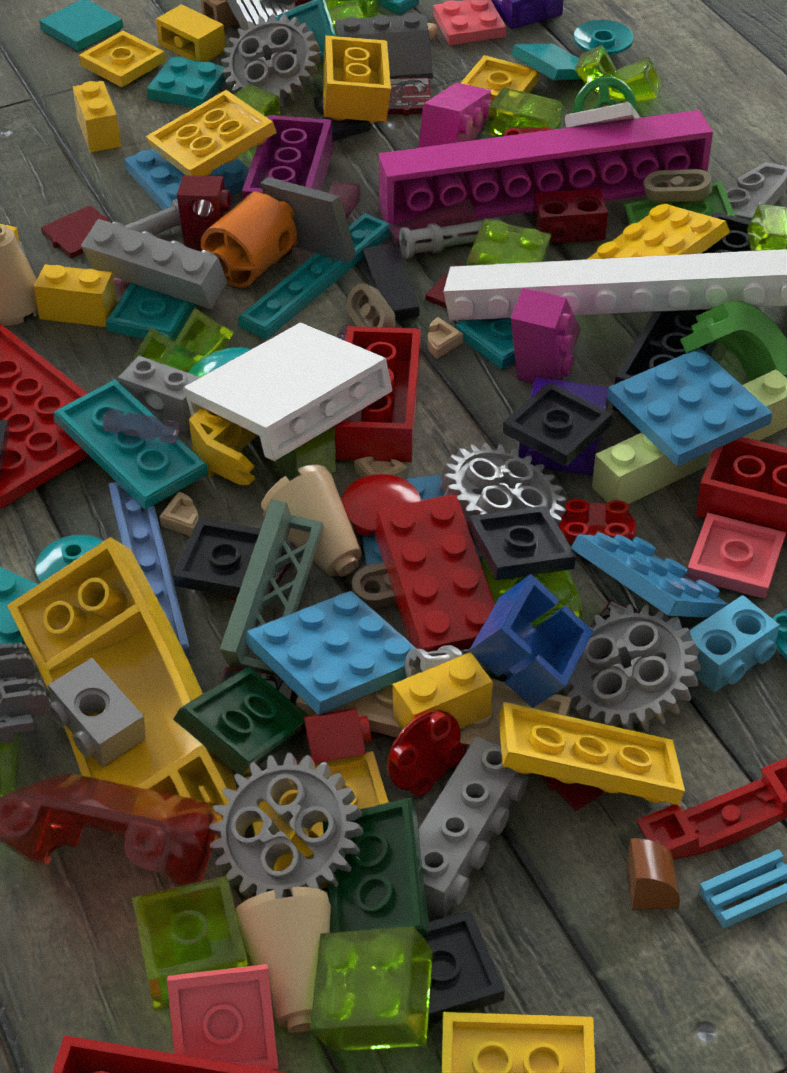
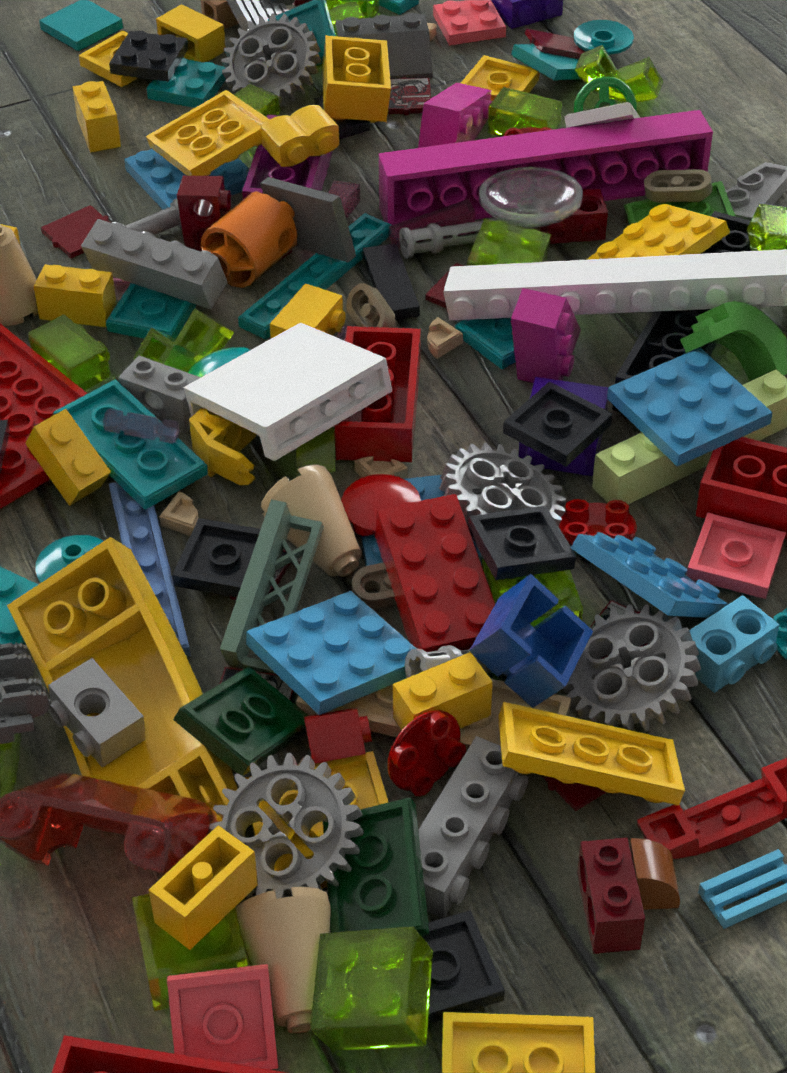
none -> yellow brick [25,409,111,506]
none -> clear neon green brick [28,314,110,391]
none -> black plate [109,31,188,82]
none -> yellow brick [149,825,258,950]
none -> yellow brick [261,105,339,167]
none -> yellow brick [270,283,346,338]
none -> clear dish [479,167,583,228]
none -> dark red piece [525,28,590,61]
none -> dark red brick [577,837,645,954]

